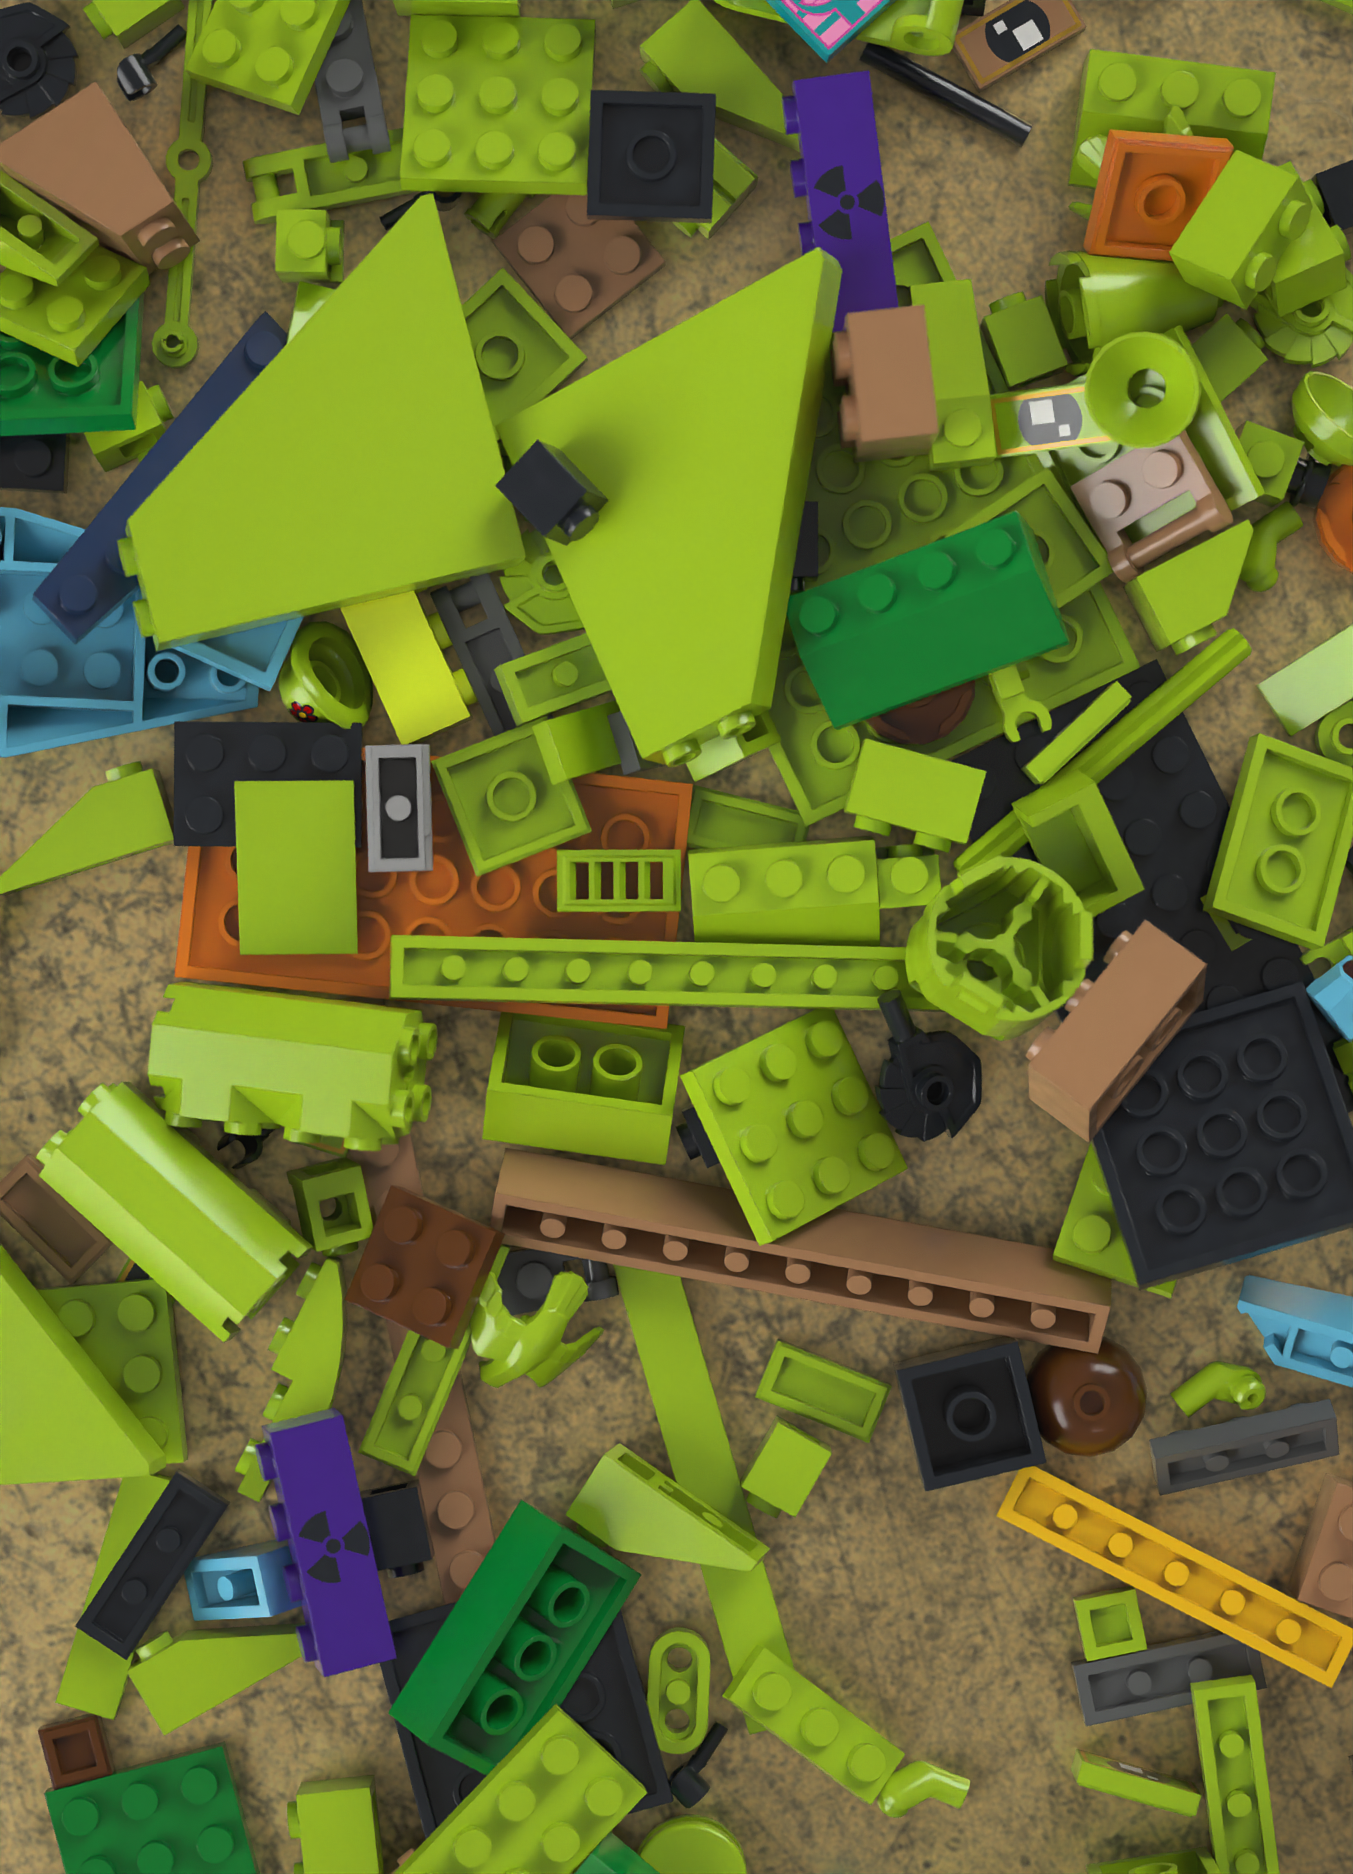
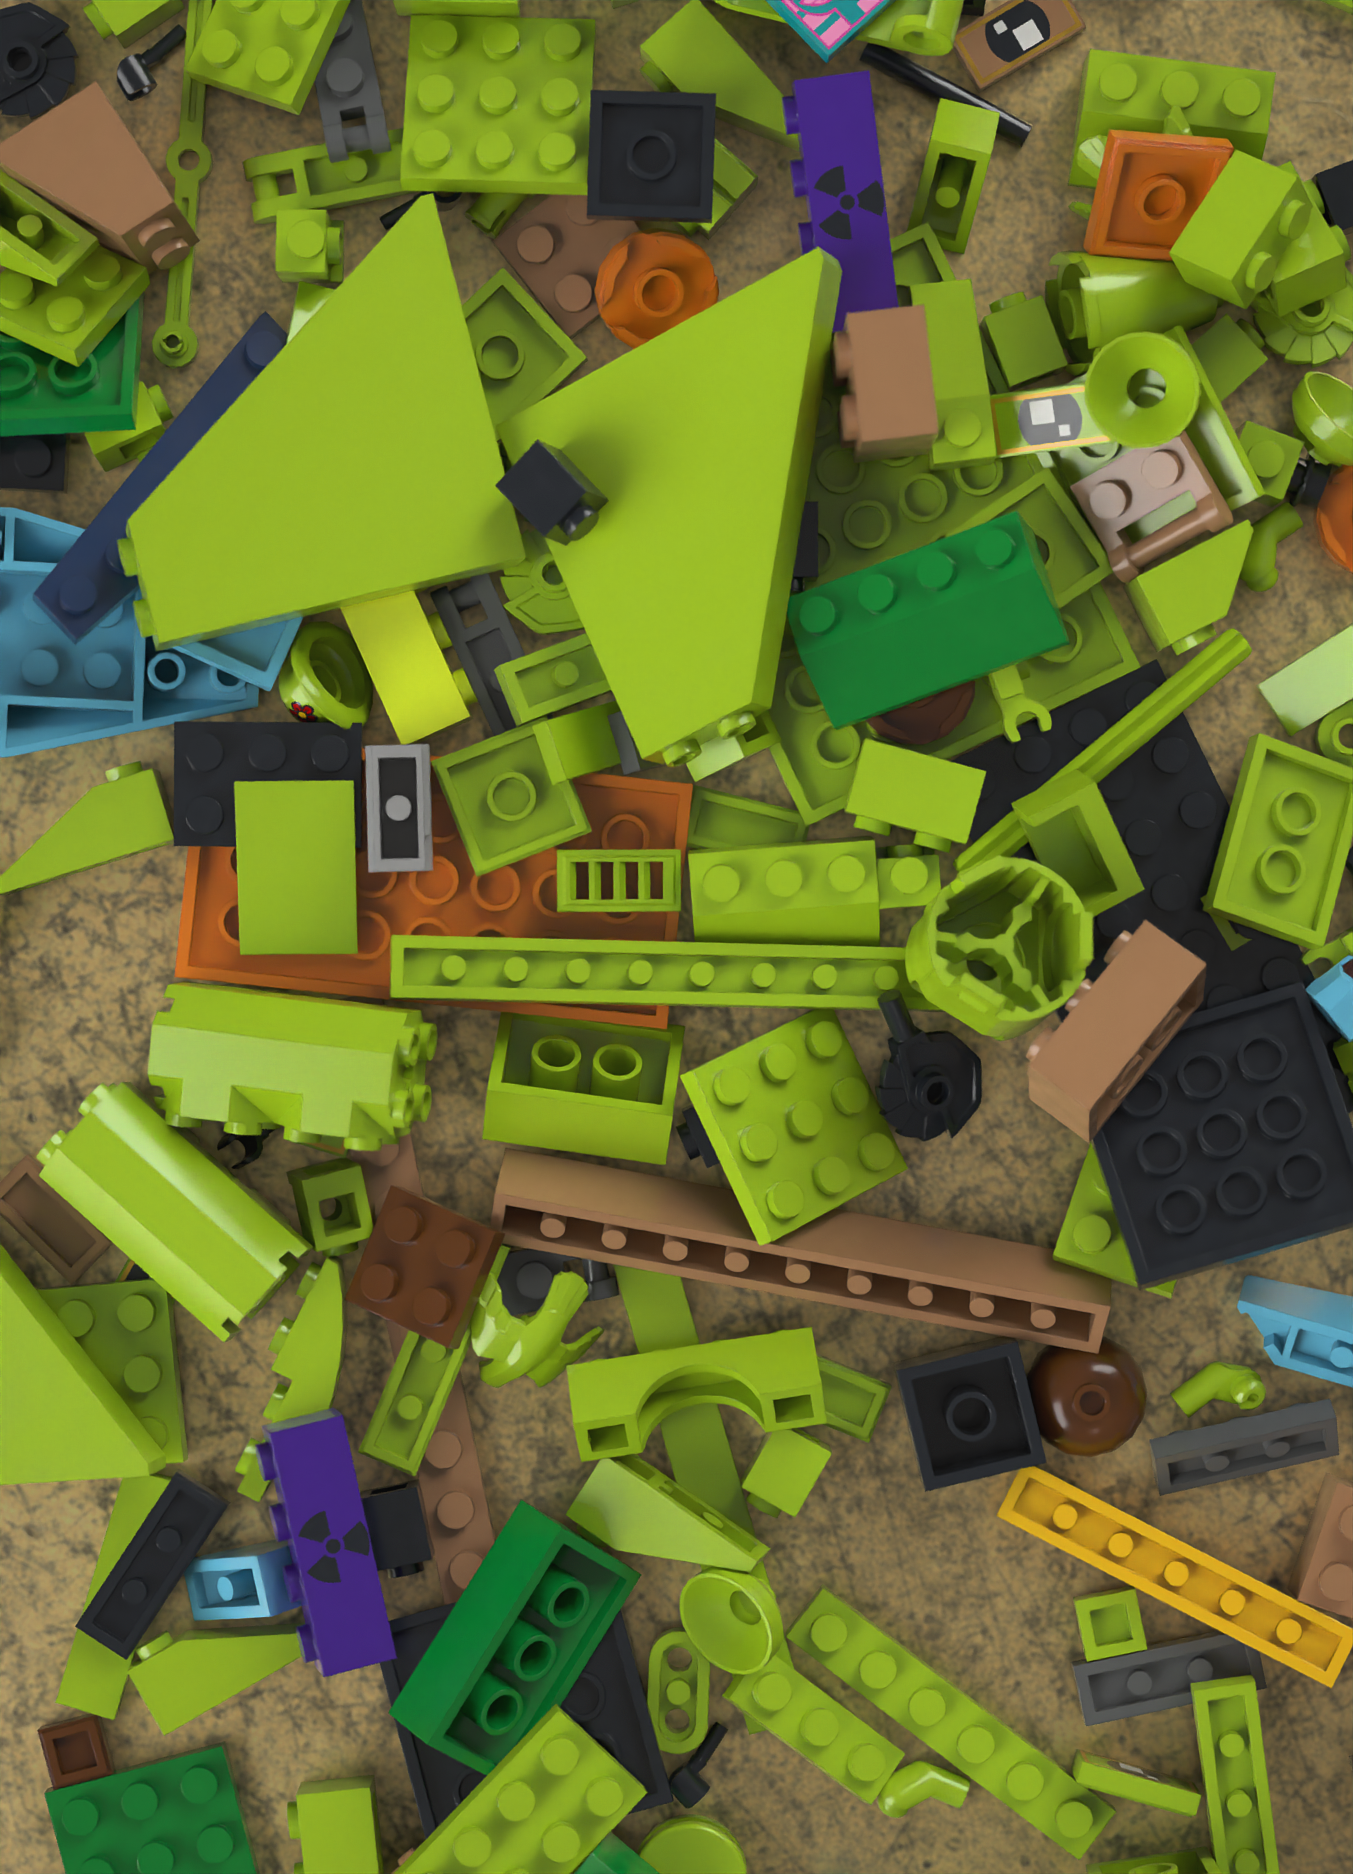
lime tile [1021,681,1132,785] -> none
none -> lime arch [566,1327,827,1462]
none -> orange tile [595,228,719,349]
none -> lime piece [680,1566,783,1675]
none -> lime plate [785,1584,1116,1860]
none -> lime slope [906,98,1000,254]

